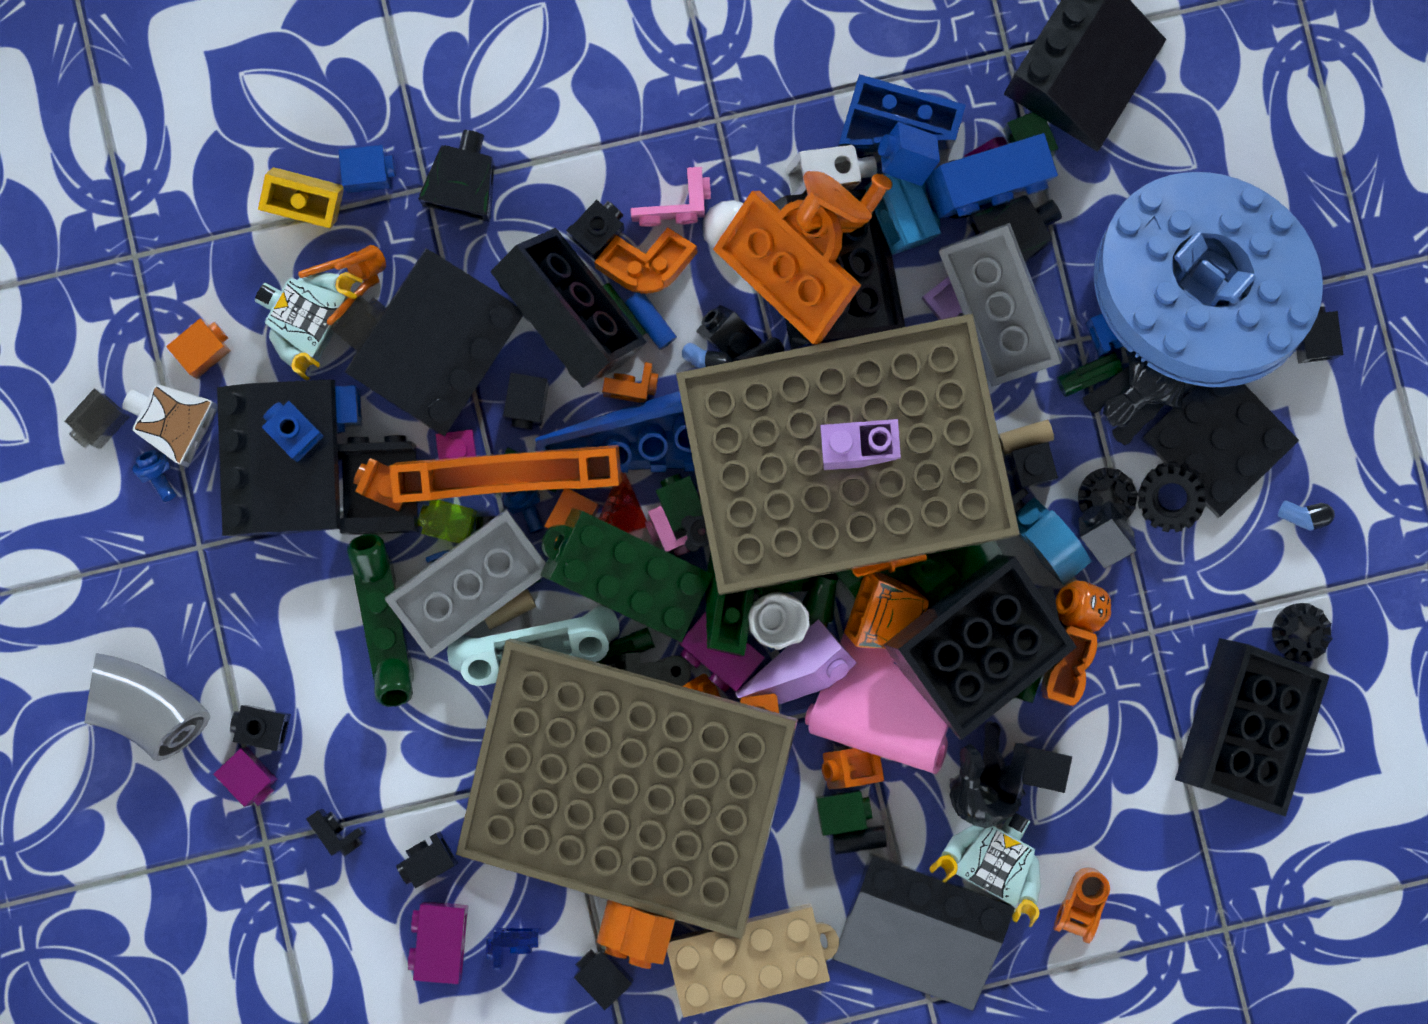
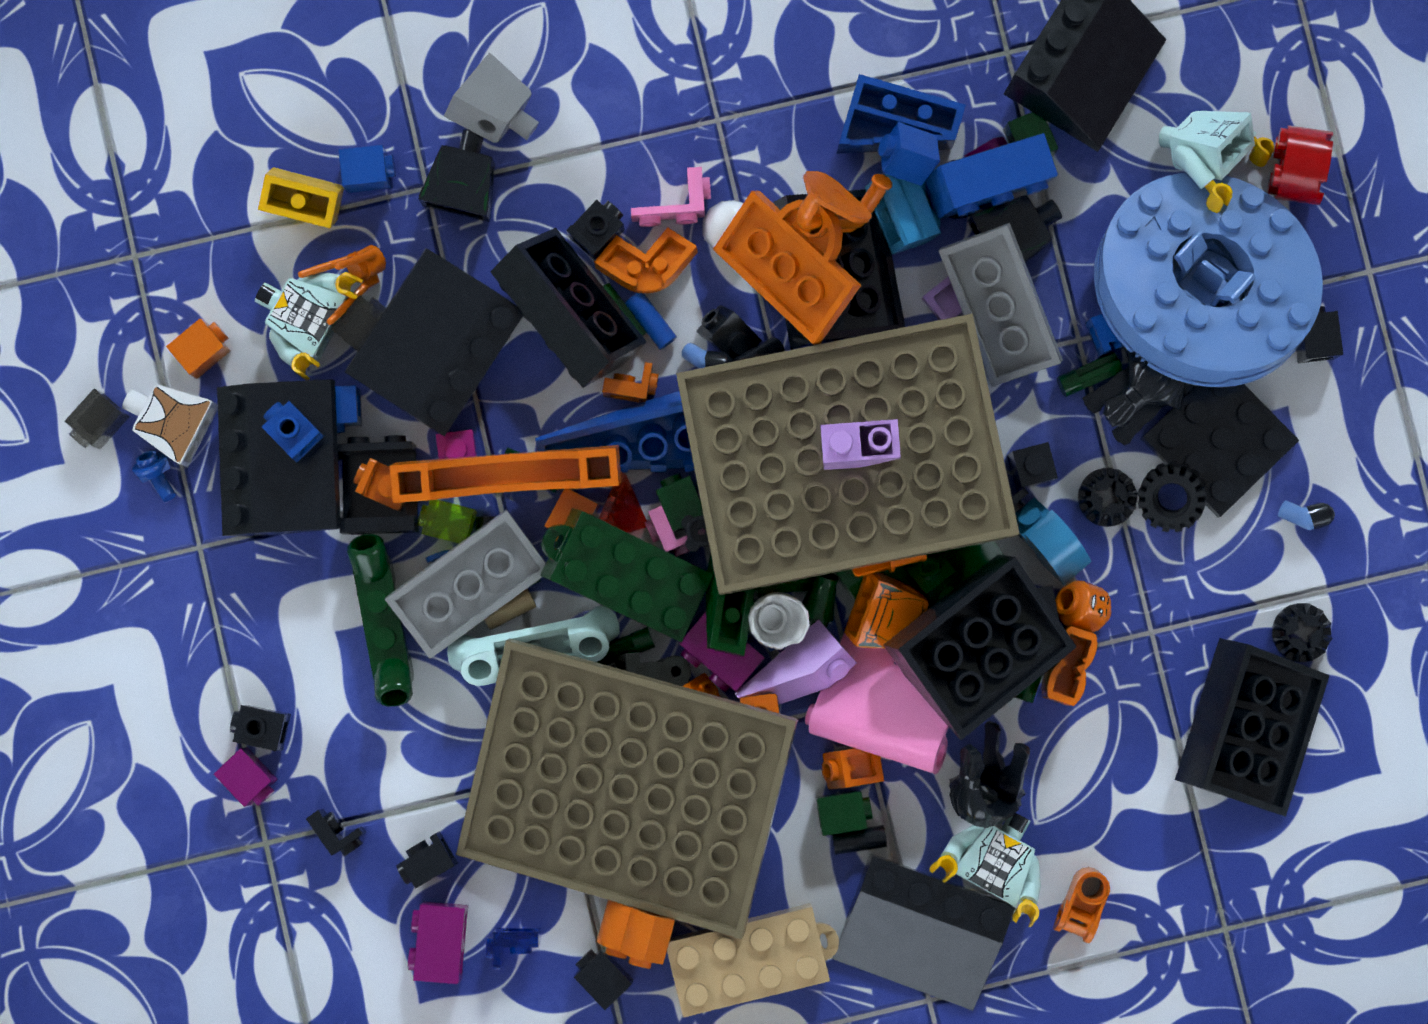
light grey brick [84,653,210,761] -> none
black brick [503,373,549,431] -> none
blue plate [503,490,544,534] -> none
white torso [785,145,877,195] -> none
tan axle [998,419,1054,455] -> none
black brick [1023,747,1073,793] -> none
black brick [1078,500,1137,569] -> none
none -> light grey torso [444,53,539,143]
none -> light aqua torso [1159,111,1274,213]
none -> red brick [1267,125,1333,205]

